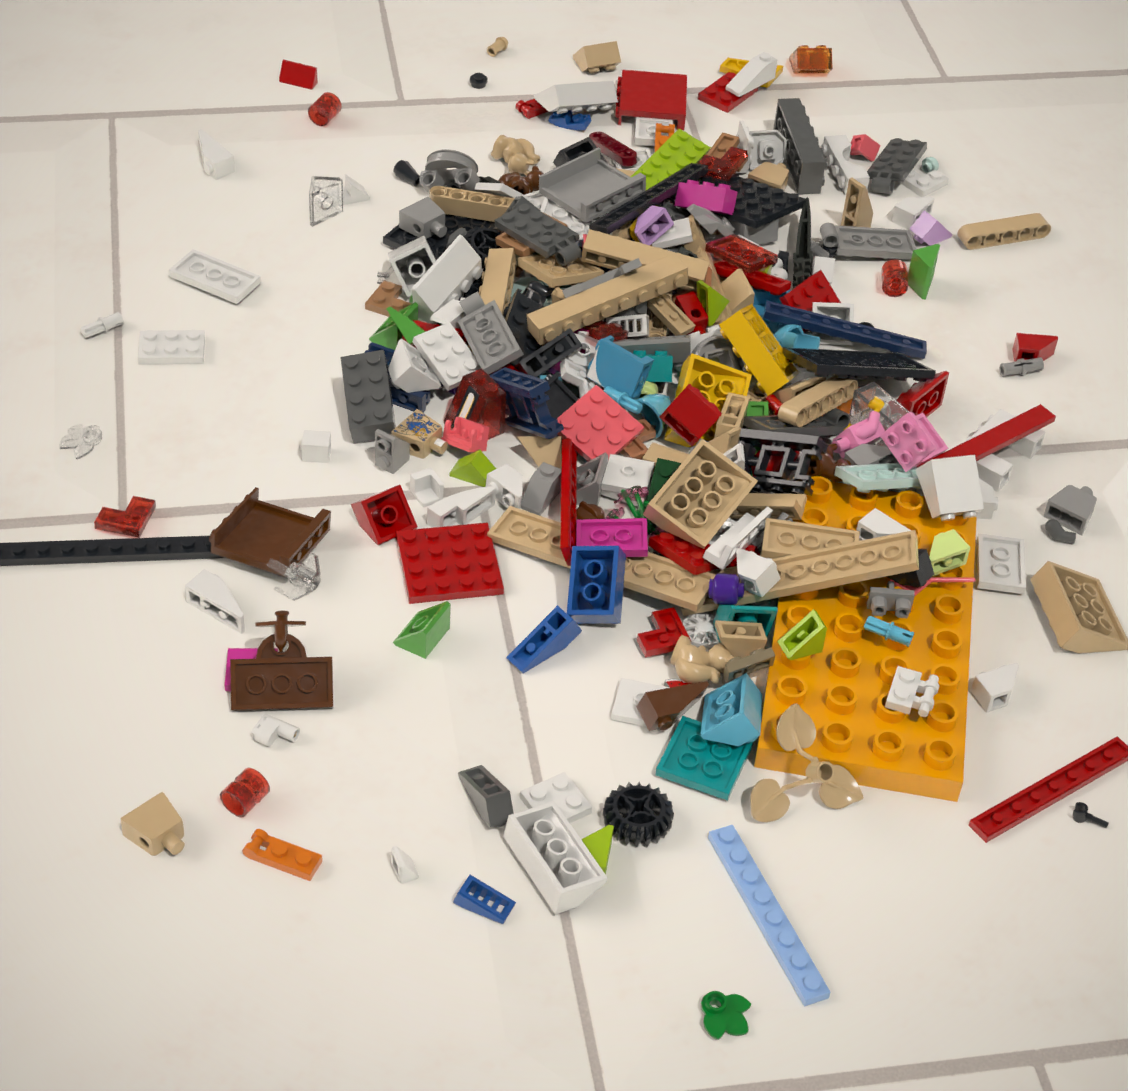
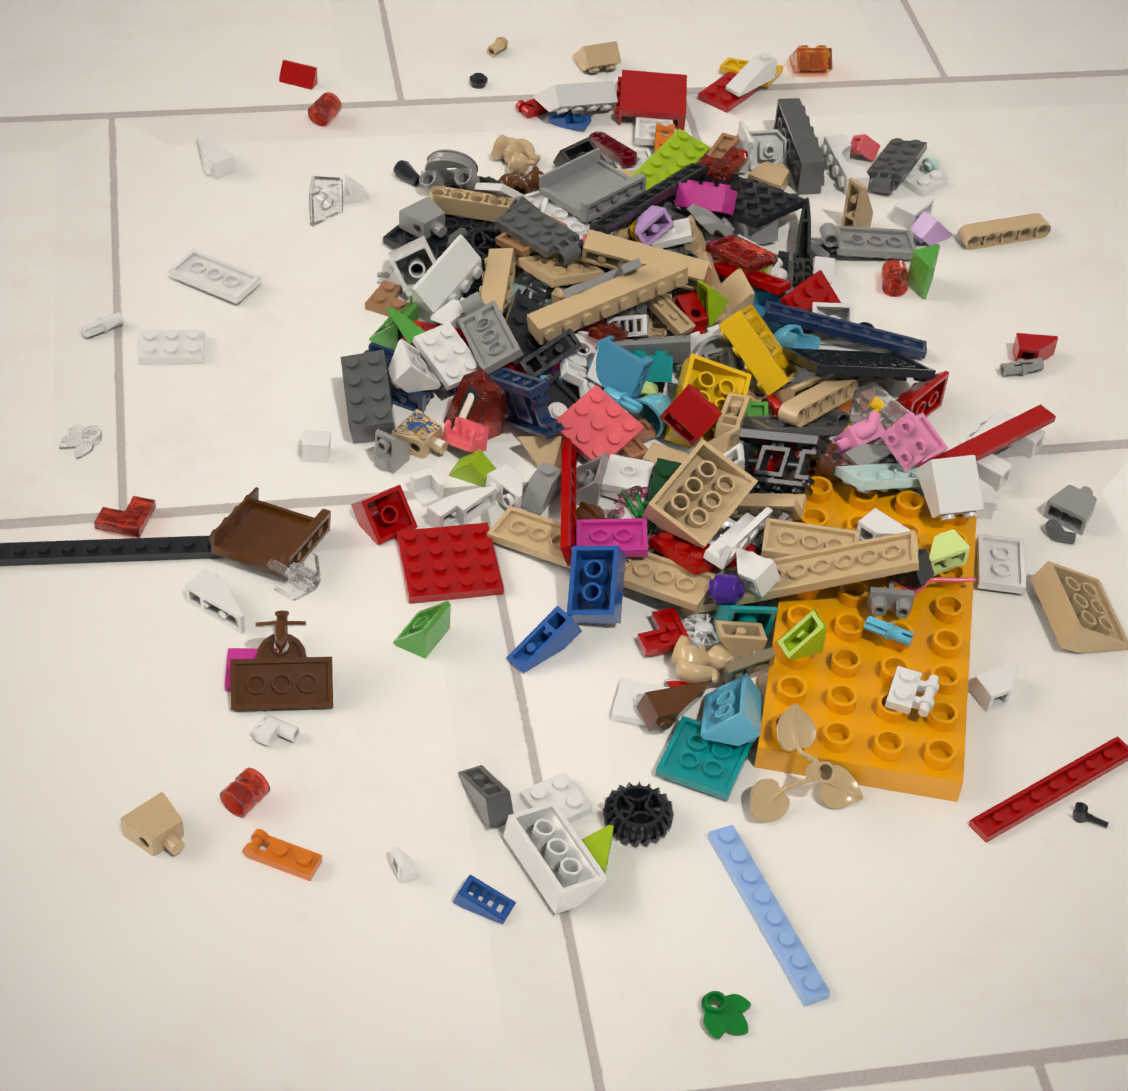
none -> white plate [548,402,567,419]

